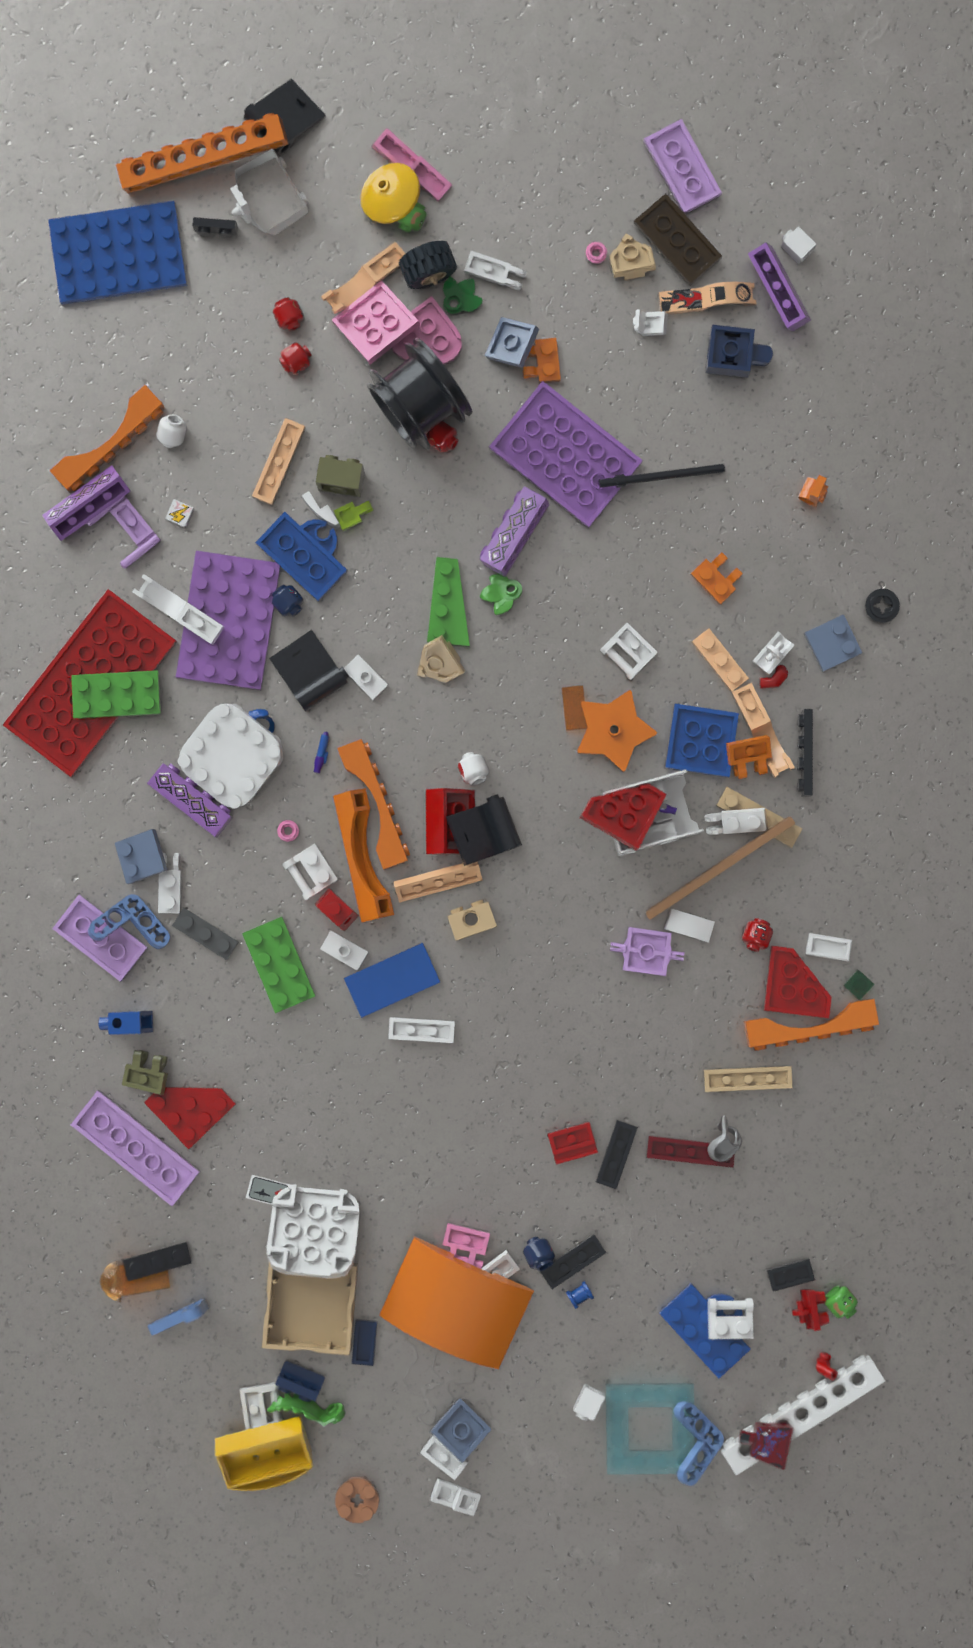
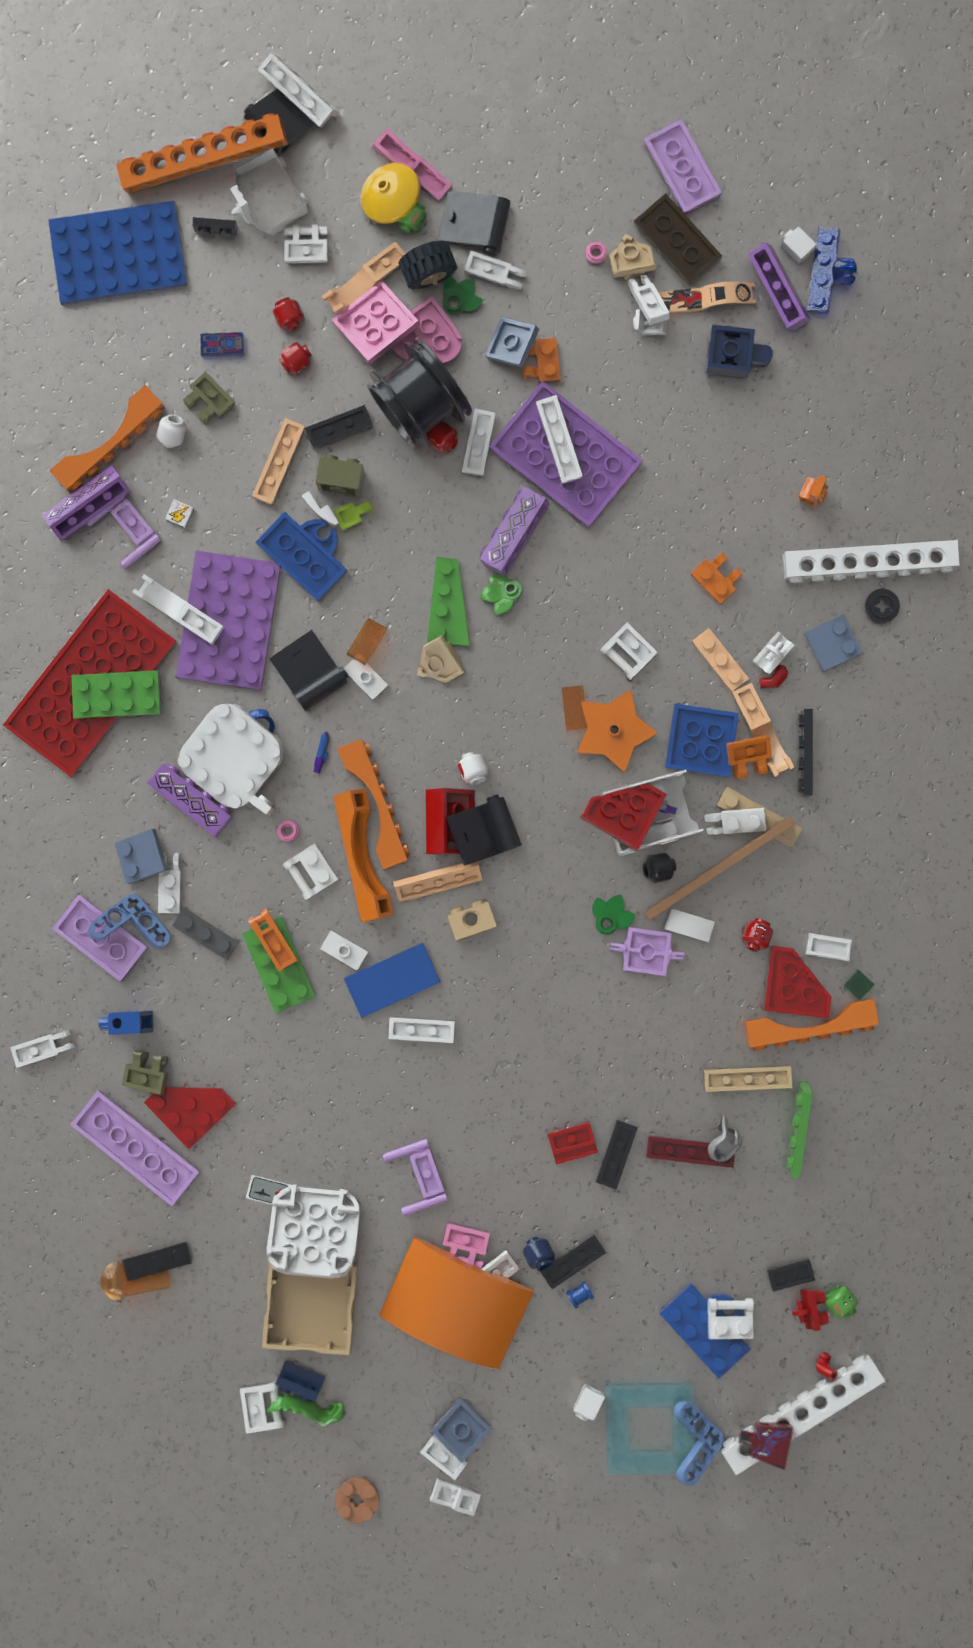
medium blue beam [147,1298,209,1336] -> none
yellow piece [215,1416,313,1491] -> none
dark blue head [272,584,304,617] -> none
red torso [315,888,359,931] -> none
dark blue tile [352,1319,377,1366] -> none
black bar [598,464,725,488] -> none
none -> white hinge [10,1030,75,1068]
none -> olive plate [183,371,235,425]
none -> clear blue tile [200,332,244,357]
none -> orange plate [248,909,298,972]
none -> white plate [249,795,275,817]
none -> white fence [258,53,340,127]
none -> white plate [284,224,328,264]
none -> black plate [305,405,373,449]
none -> clear orange tile [347,618,387,665]
none -> lavender plate [382,1139,448,1216]
none -> door [438,191,511,255]
none -> white plate [462,409,496,477]
none -> white plate [536,395,583,484]
none -> green plate [592,895,635,935]
none -> white hinge [628,274,670,325]
none -> black head [643,853,677,883]
none -> white brick [783,540,960,583]
none -> bright green wing [786,1081,813,1178]
none -> clear blue plate [806,227,857,314]

